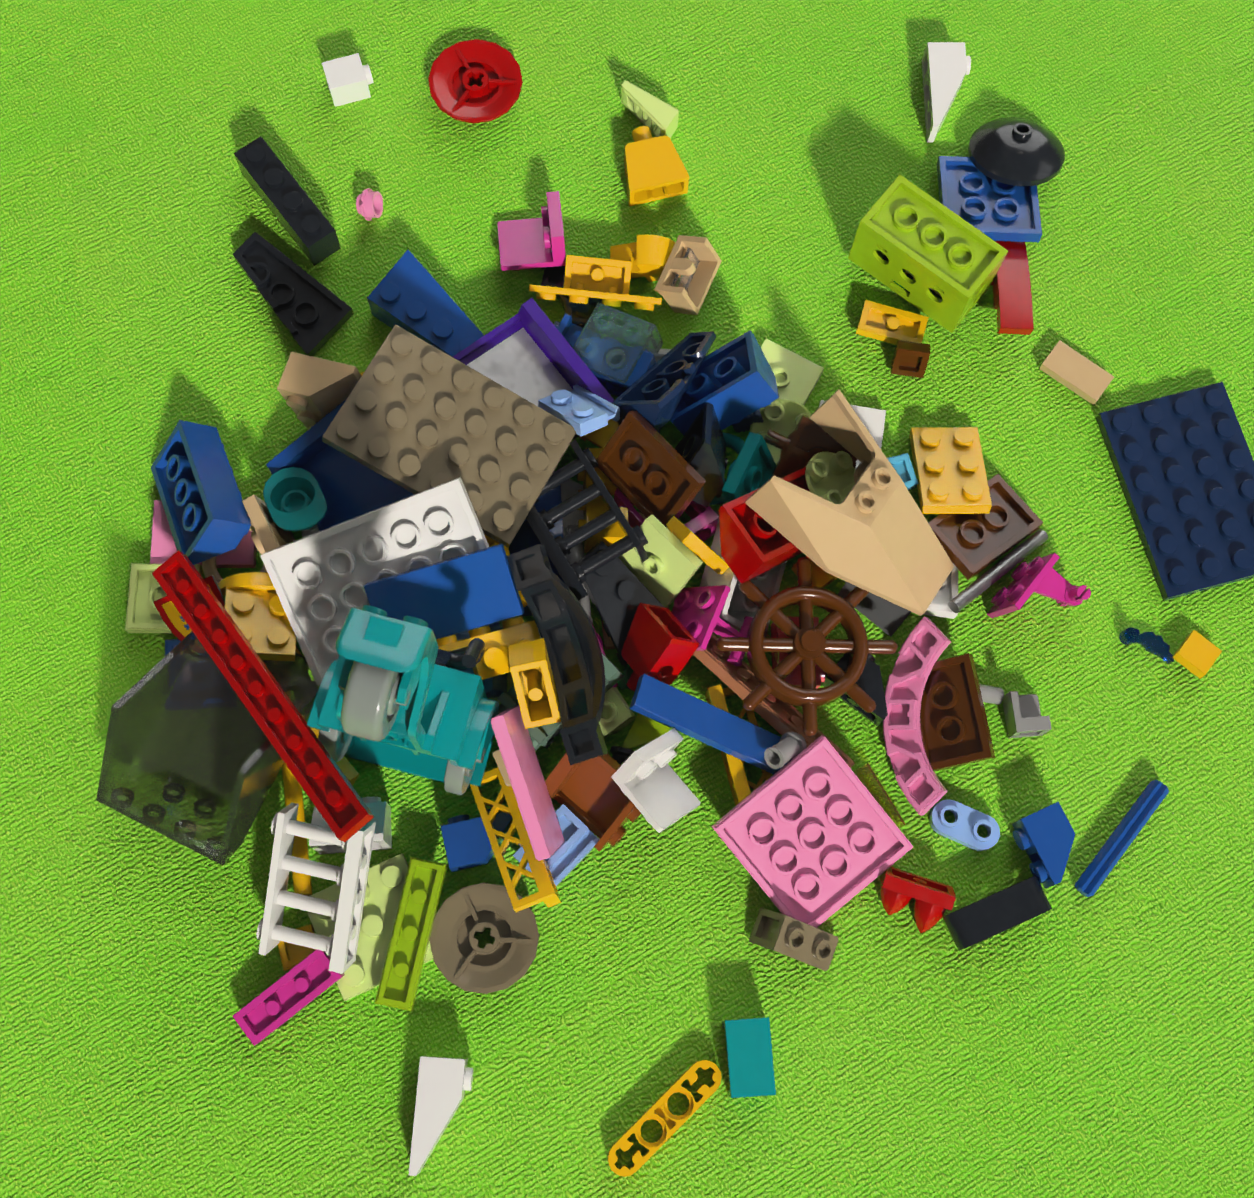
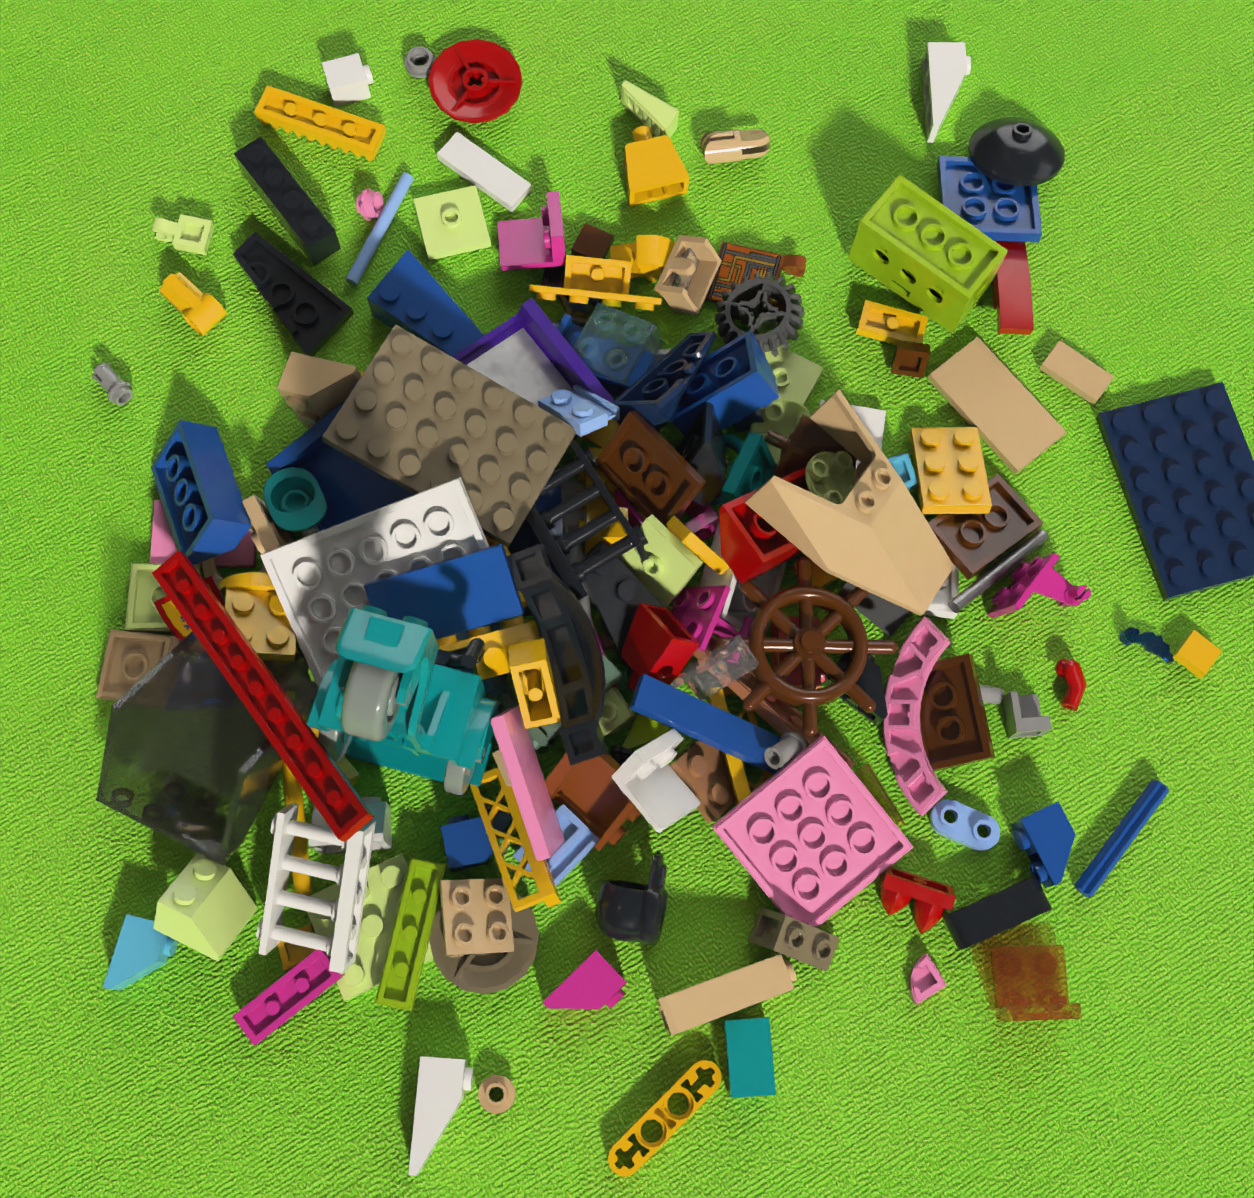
none -> light grey pin [92,363,133,405]
none -> tan tile [96,629,179,707]
none -> medium azure slope [103,914,178,991]
none -> yellowish green plate [152,214,214,255]
none -> yellowish green slope [153,852,257,961]
none -> yellow piece [159,272,227,336]
none -> yellow gear [254,85,386,162]
none -> light blue bar [345,172,414,286]
none -> light grey plate [404,46,436,78]
none -> yellowish green plate [413,185,491,261]
none -> white tile [437,132,532,212]
none -> tan hinge [440,878,514,958]
none -> tan plate [478,1075,516,1114]
none -> dark pink slope [542,950,627,1010]
none -> reddish brown tile [571,223,614,259]
none -> black piece [595,852,667,945]
none -> tan slope [656,954,797,1036]
none -> medium nougat wing [669,739,736,824]
none -> clear panel [671,634,759,701]
none -> tan arm [699,129,770,164]
none -> flag [706,242,806,313]
none -> dark grey gear [715,271,805,357]
none -> bright pink tile [909,953,947,1005]
none -> tan tile [927,337,1066,475]
none -> clear orange bracket [990,945,1082,1022]
none -> red arm [1055,658,1087,711]

